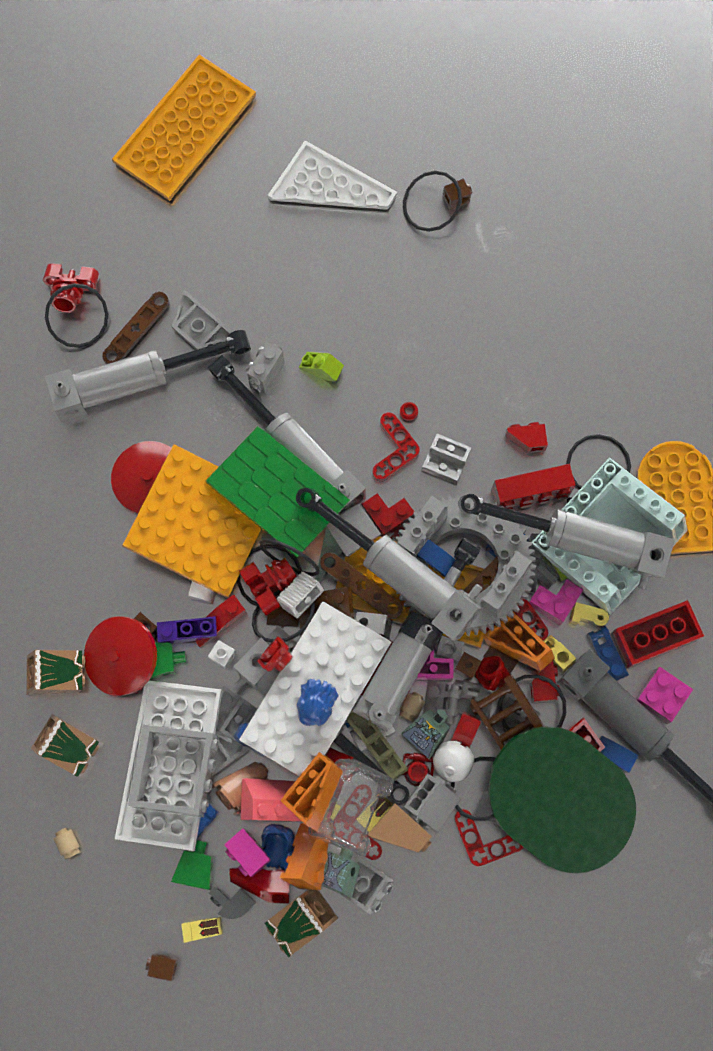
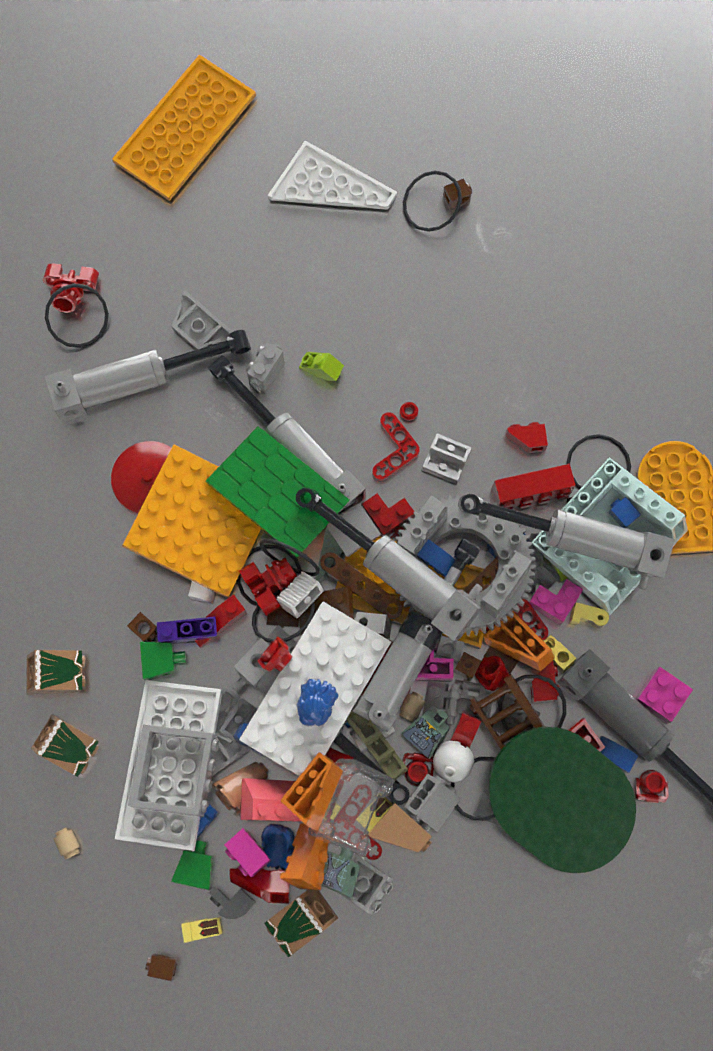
red dish [84,616,157,696] -> none
reddish brown piece [102,291,169,364] -> none
white brick [208,640,237,670] -> none
red beam [454,809,524,866] -> none
blue plate [587,626,629,681] -> none
red brick [612,600,704,668] -> none
none -> blue brick [608,497,641,528]
none -> red piece [635,770,669,803]

